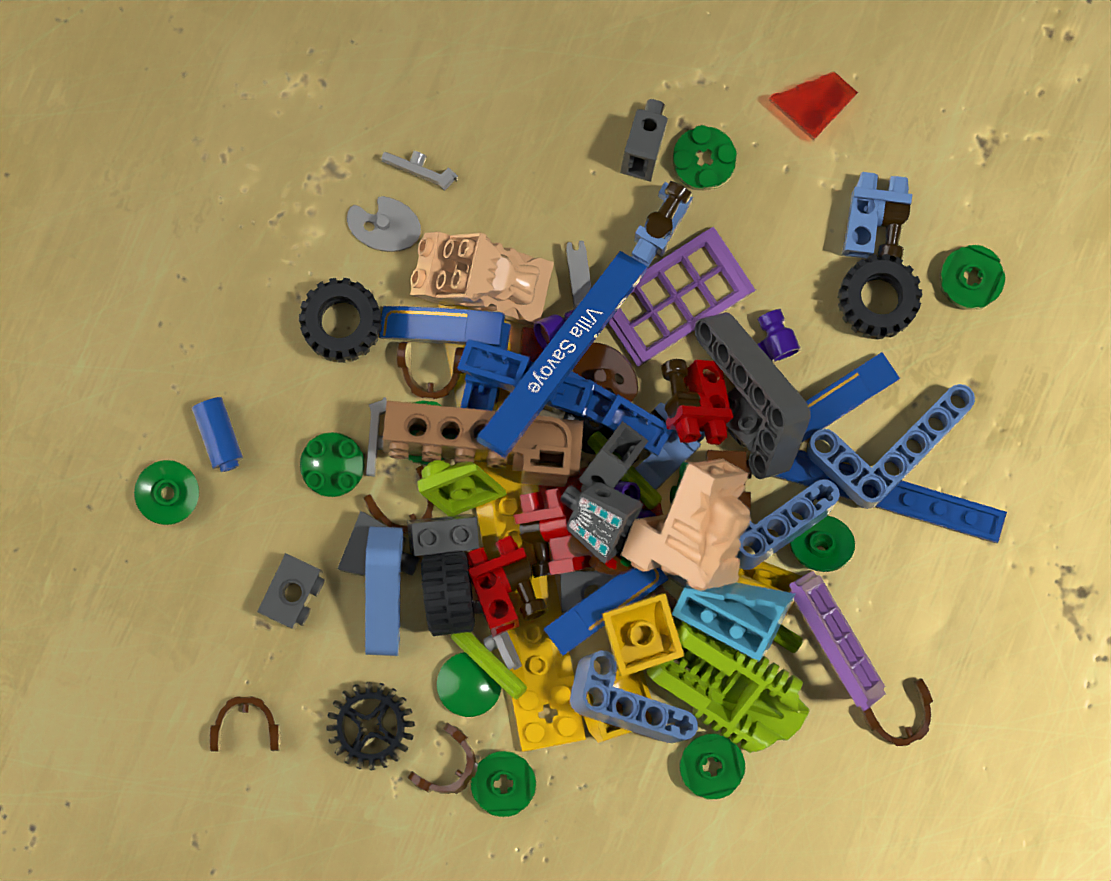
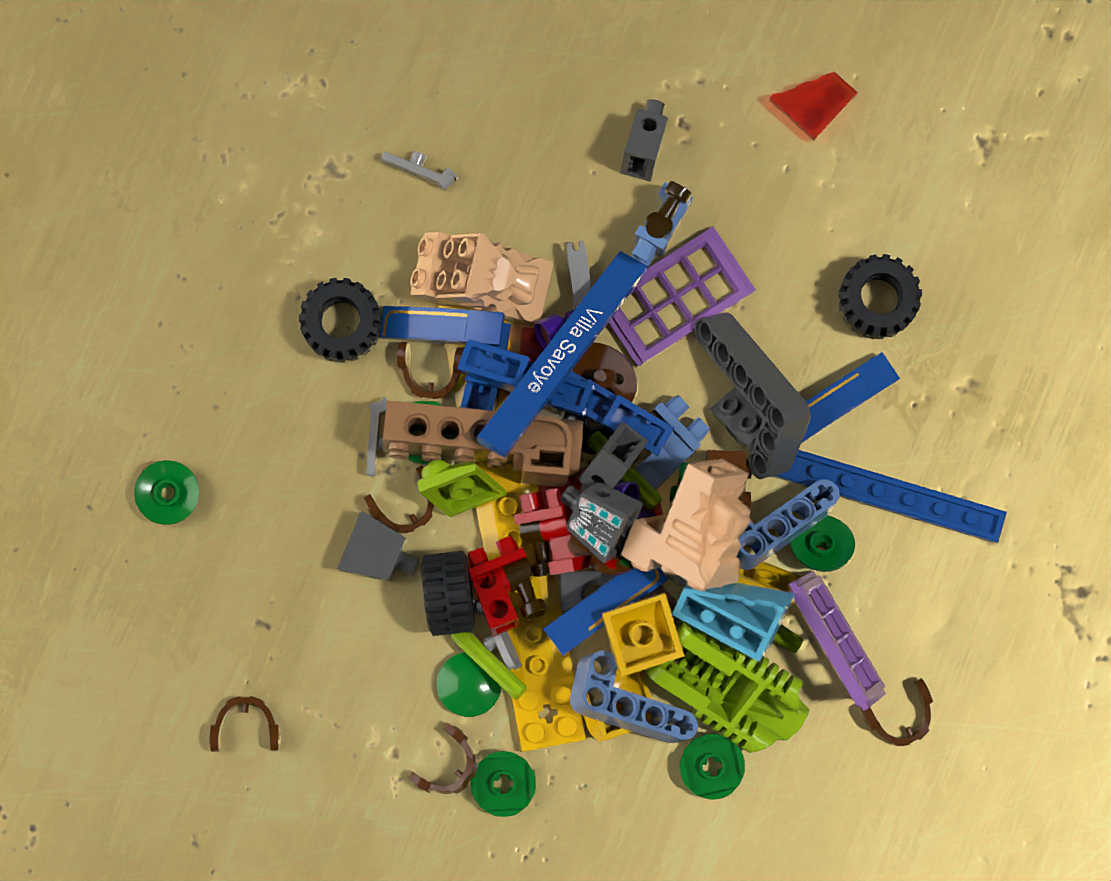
blue brick [192,397,243,473] -> none
dark grey brick [257,553,325,630] -> none
green dish [300,432,365,497] -> none
black gear [326,682,415,771] -> none
light grey piece [347,196,421,252] -> none
medium blue beam [365,526,403,656] -> none
dark grey brick [407,514,479,556] -> none
red hips [661,359,733,445] -> none
green plate [673,125,737,191] -> none
dark purple piece [757,309,801,362] -> none
medium blue beam [806,384,975,509] -> none
medium blue hips [842,172,912,260] -> none
green plate [940,245,1005,310] -> none

